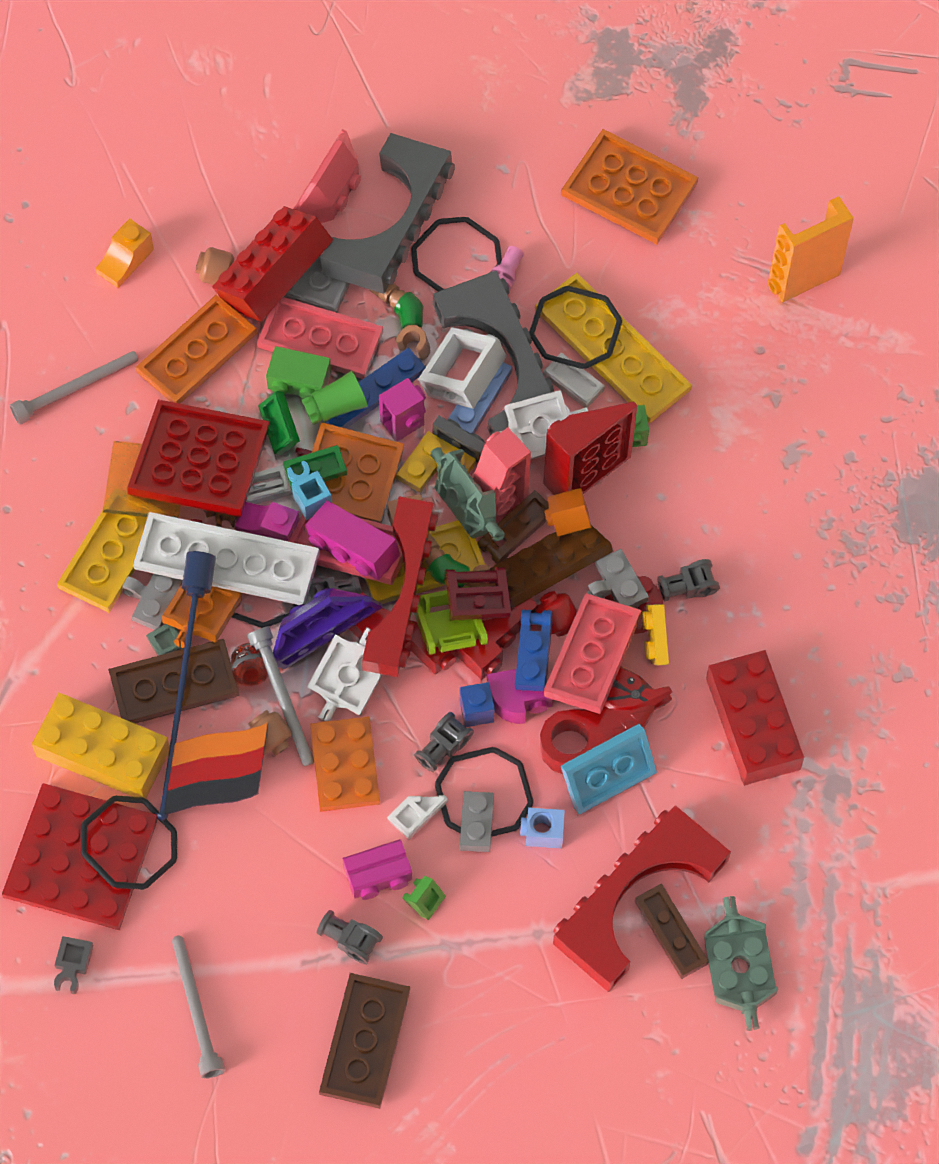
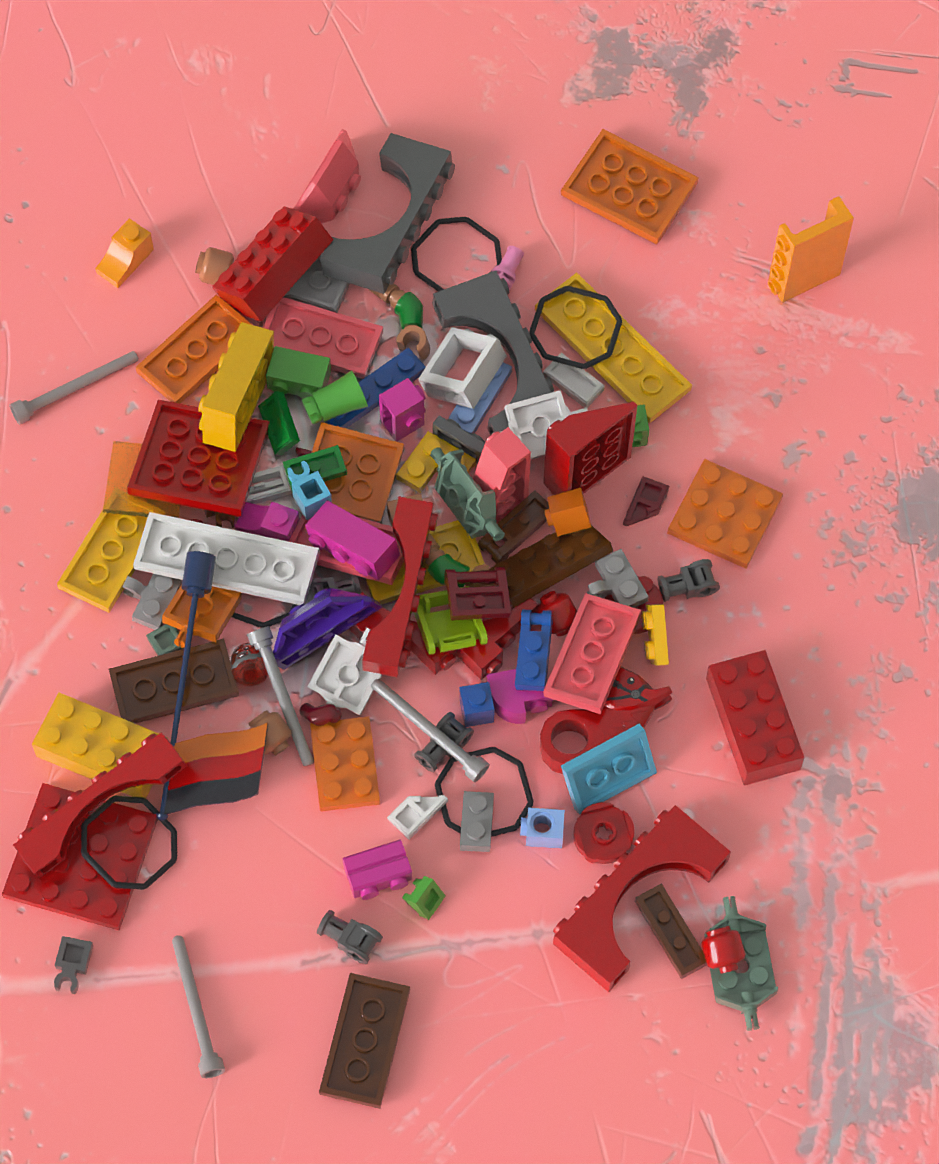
none -> red arch [13,732,188,878]
none -> yellow brick [199,322,274,452]
none -> dark red arm [299,703,342,726]
none -> light grey piece [371,679,490,783]
none -> red plate [573,802,635,864]
none -> dark red tile [623,476,670,526]
none -> orange plate [667,458,783,569]
none -> red head [701,926,746,974]

